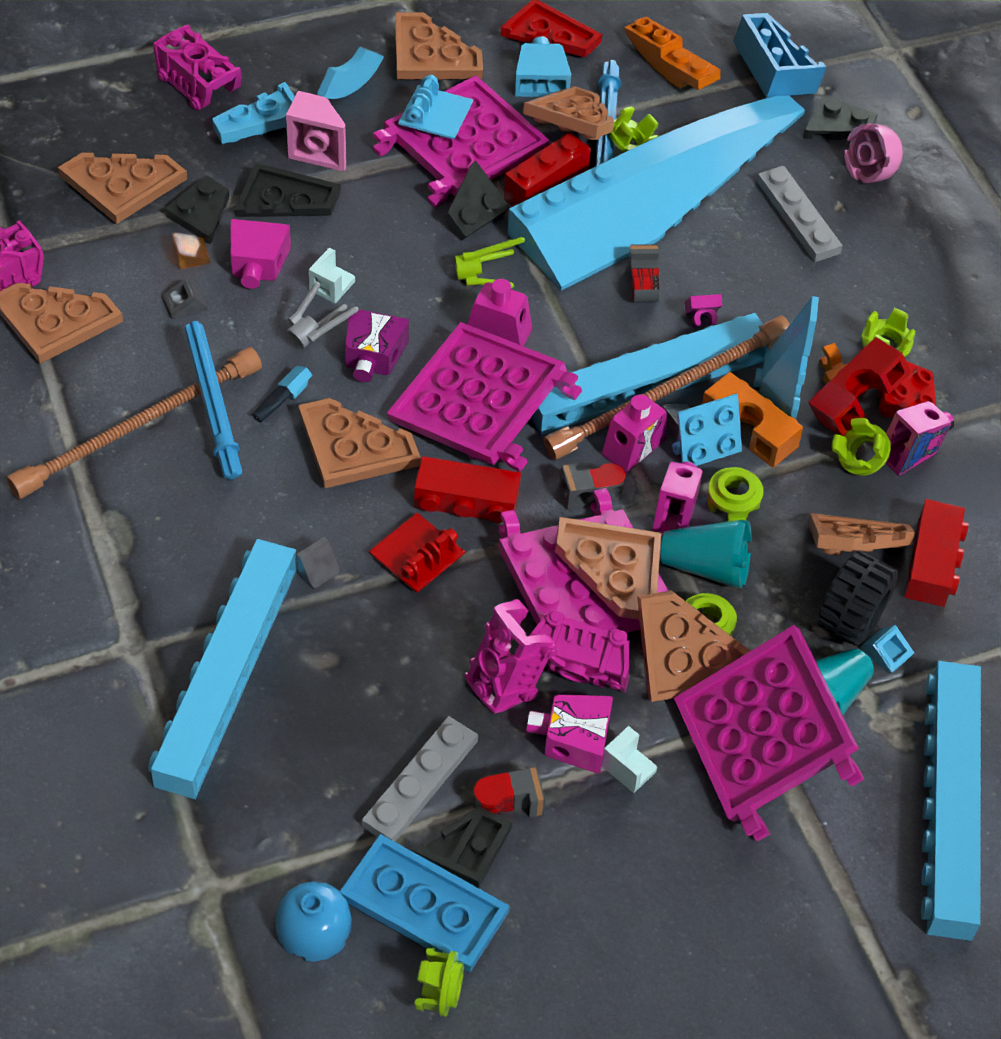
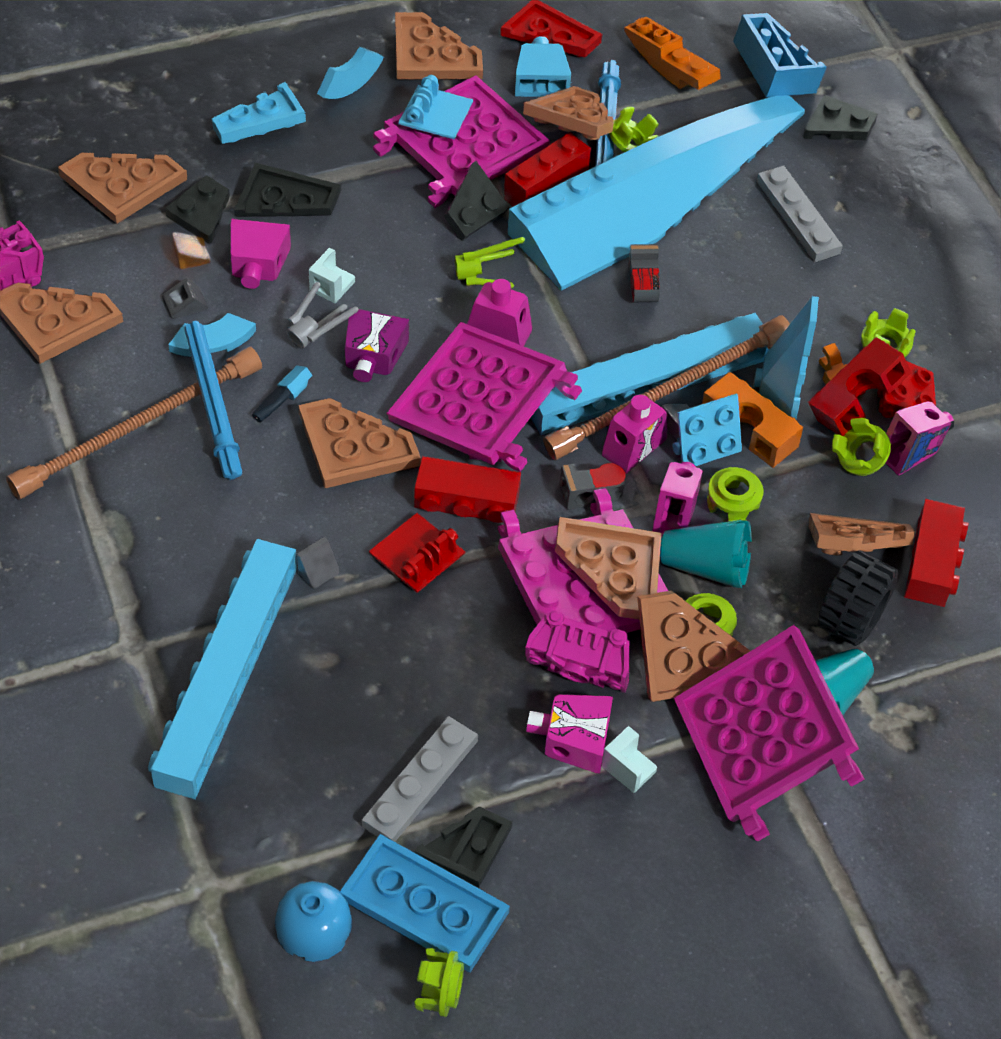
dark pink piece [153,25,242,111] -> none
bright pink slope [286,91,346,172] -> none
dark pink piece [464,599,559,714] -> none
leg [473,767,545,817] -> none
dark pink tile [685,294,722,328] -> none
bright pink cylinder [844,124,903,183] -> none
medium azure slope [861,625,914,673] -> none
medium azure brick [921,661,981,941] -> none
none -> medium azure tile [169,313,256,357]

